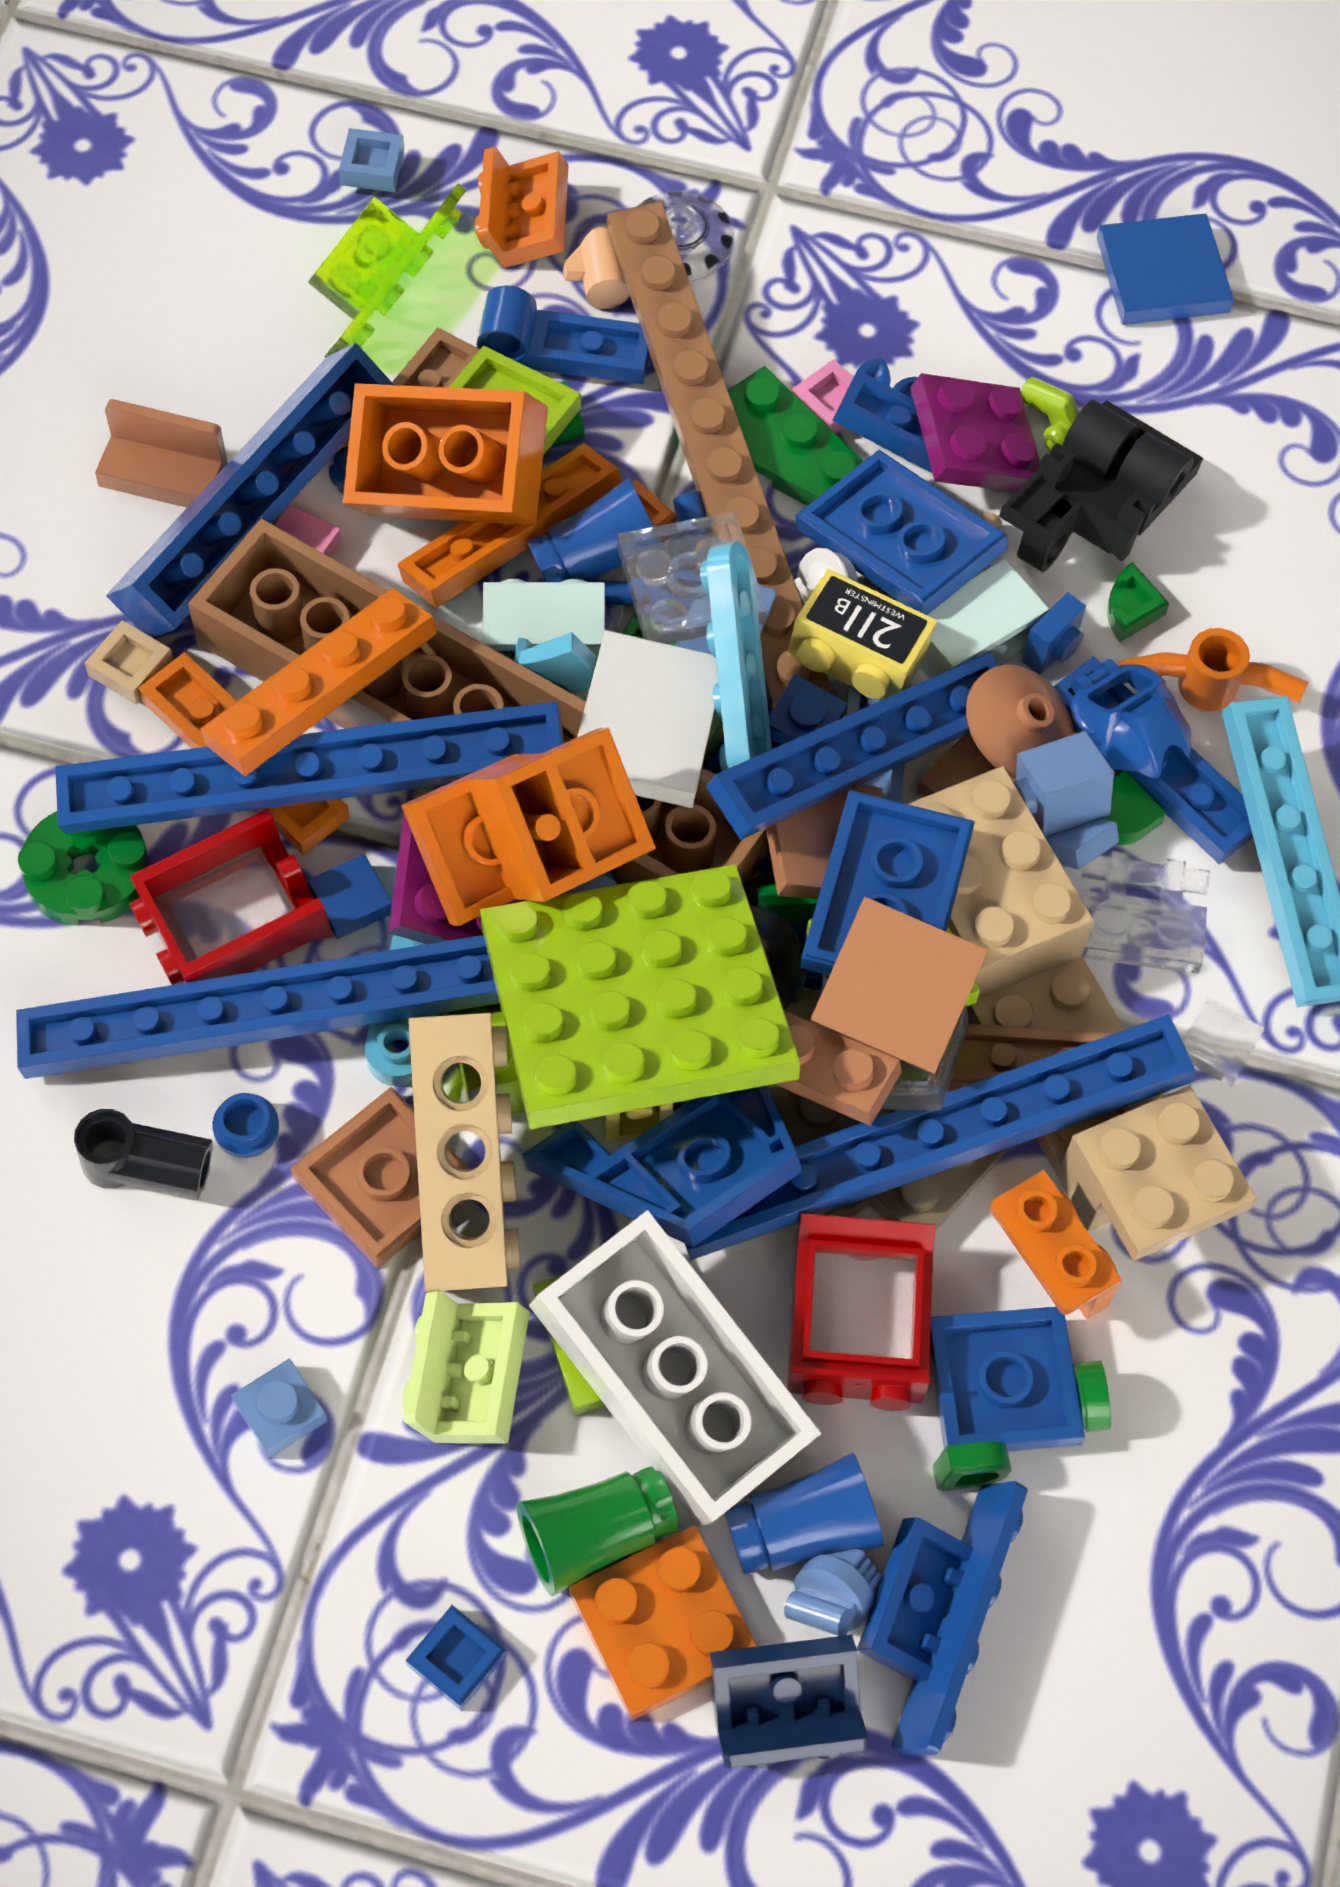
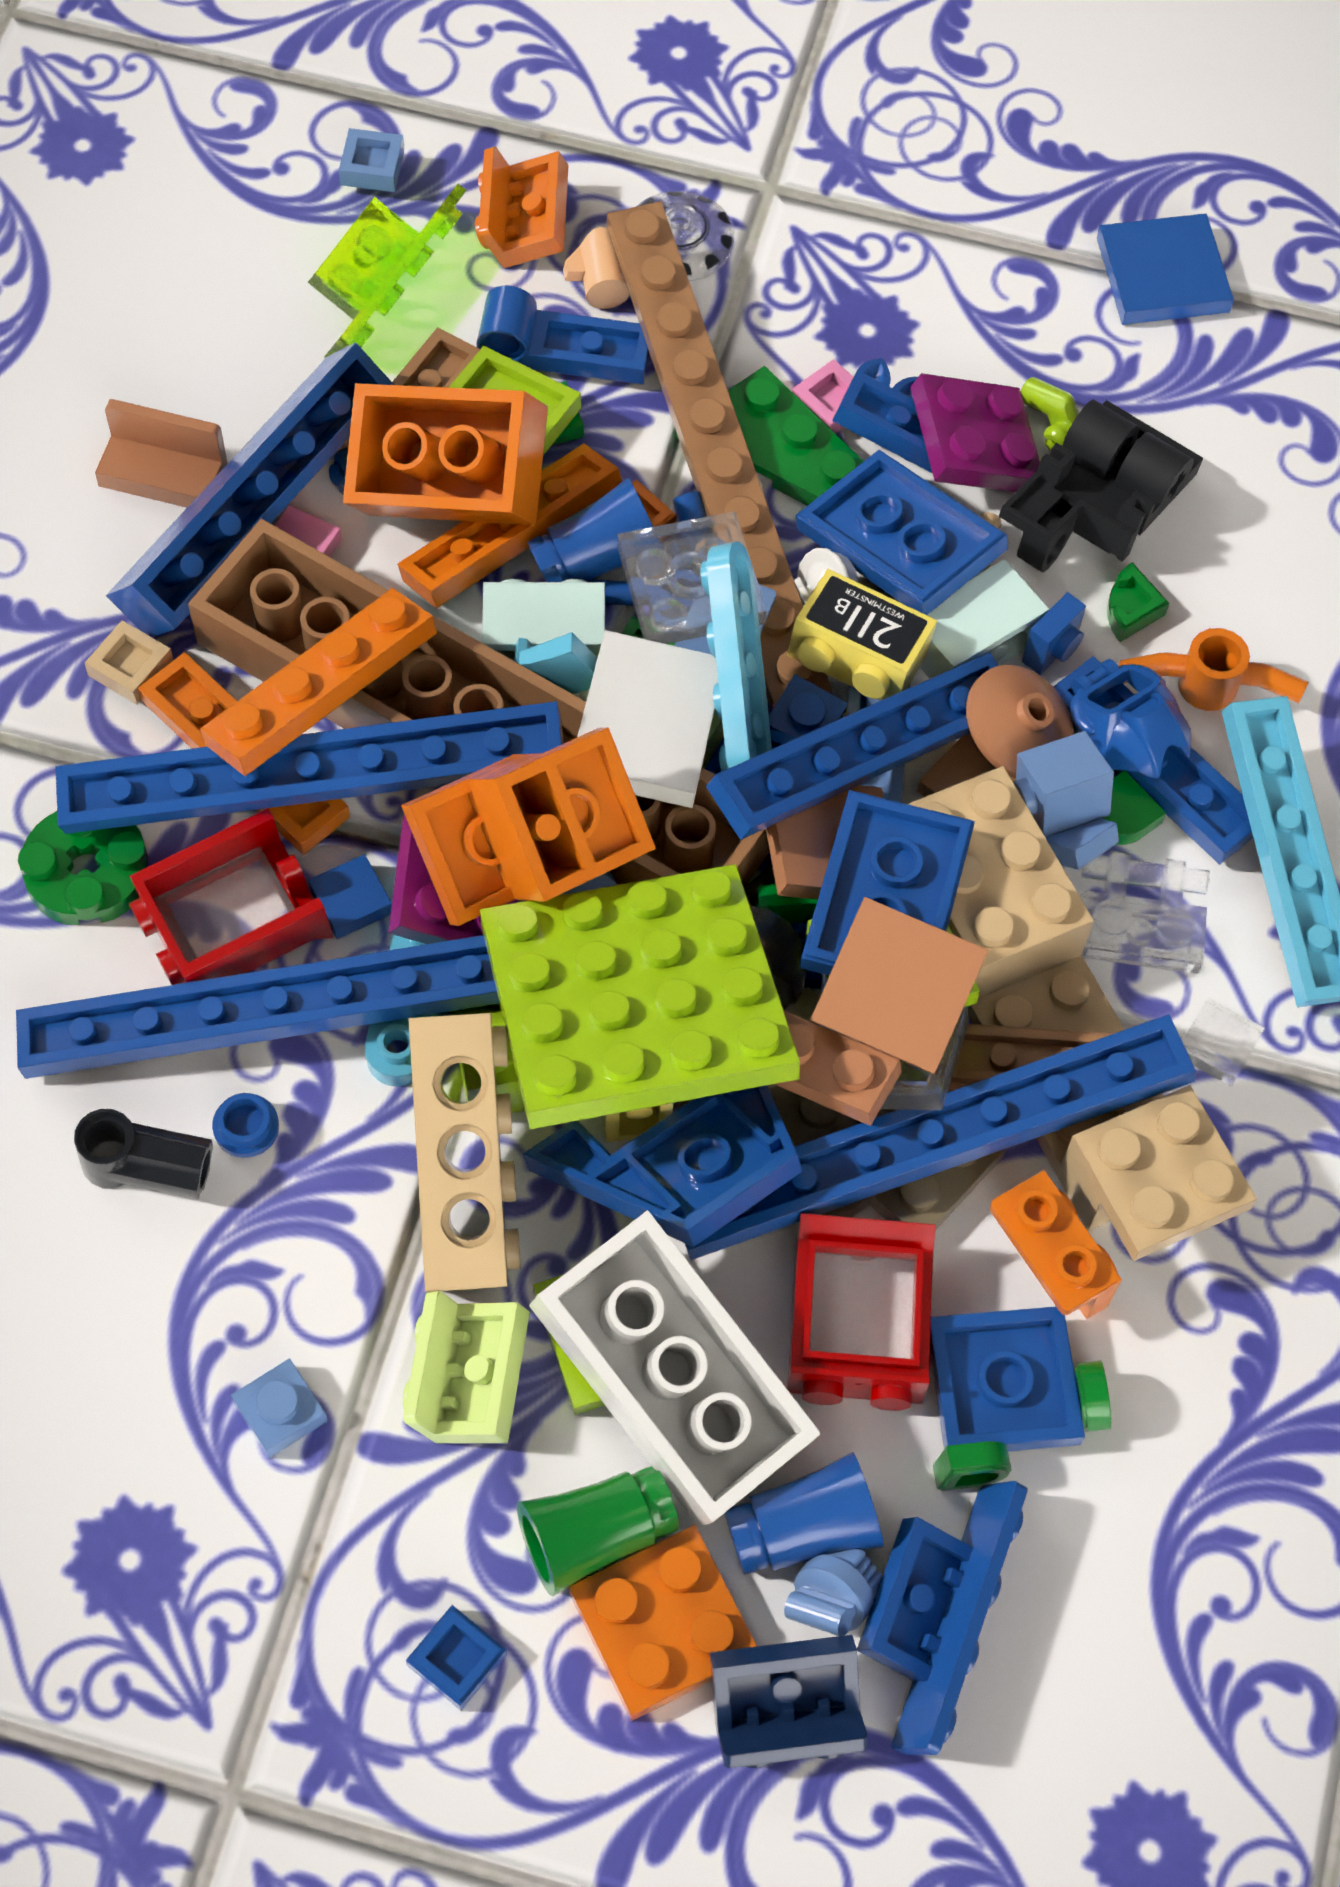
nougat tile [290,1087,469,1269] -> none

